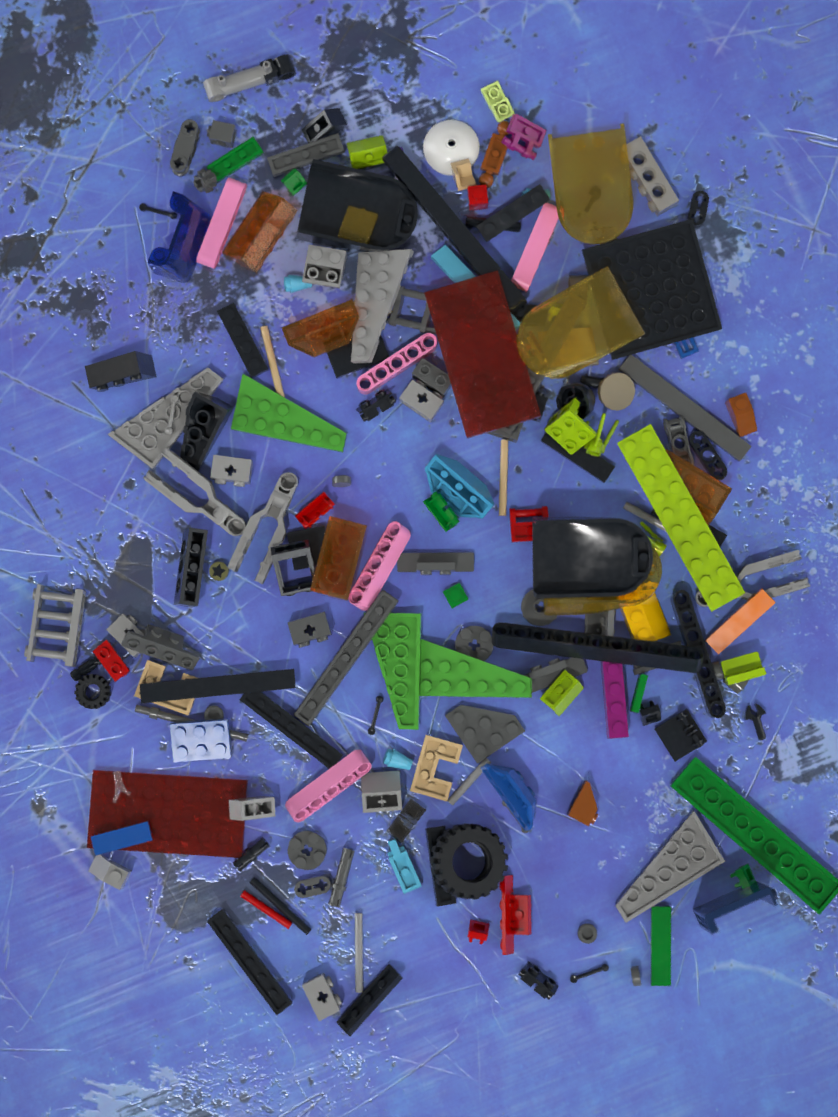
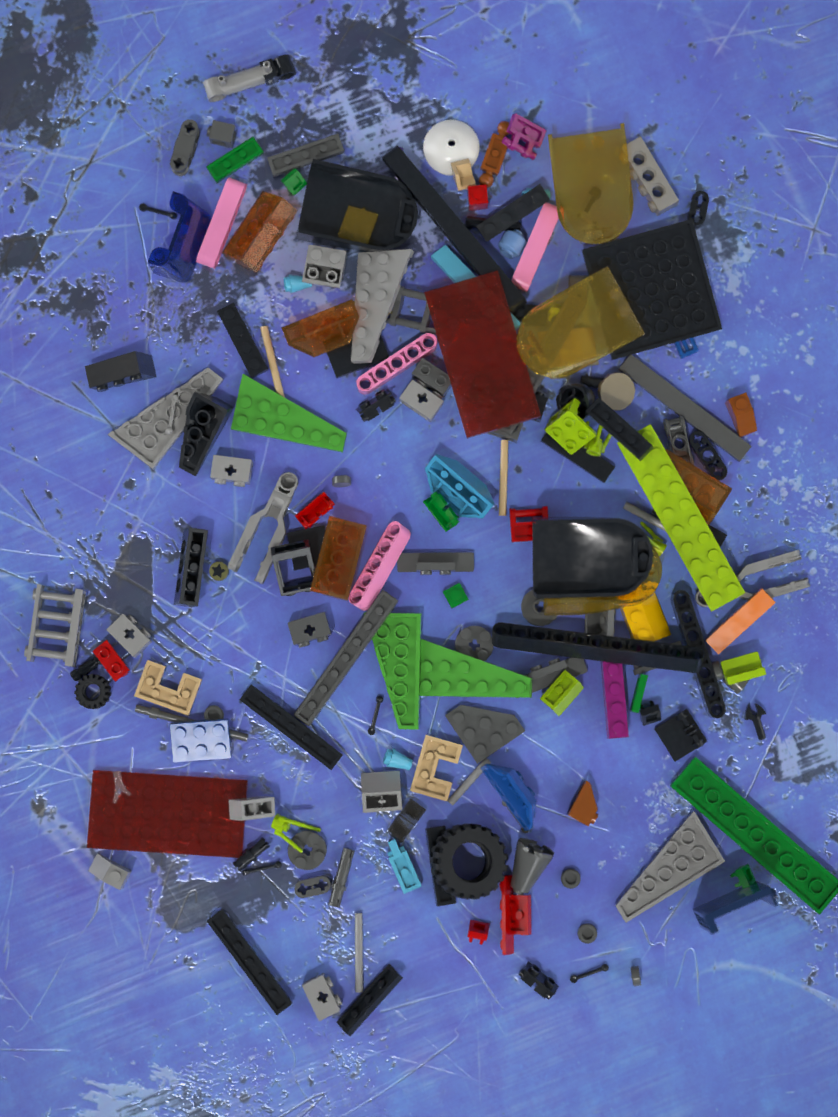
blue tile [91,821,153,856] -> none
dark grey bracket [121,624,200,670] -> none
black tile [140,669,296,703] -> none
light grey piece [143,447,246,536] -> none
dark grey gear [194,169,217,193] -> none
red bar [240,890,292,929] -> none
black bar [249,877,312,935] -> none
bright pink beam [285,750,372,822] -> none
black slope [302,108,347,143] -> none
lime panel [347,135,387,169] -> none
yellowish green slope [480,81,515,123] -> none
green tile [651,906,671,986] -> none
none -> black hinge [242,861,282,875]
none -> lime plant [271,814,321,853]
none -> medium blue head [498,229,526,259]
none -> dark grey cone [510,838,554,895]
none -> dark grey tile [561,869,581,889]
none -> black plate [586,397,654,461]

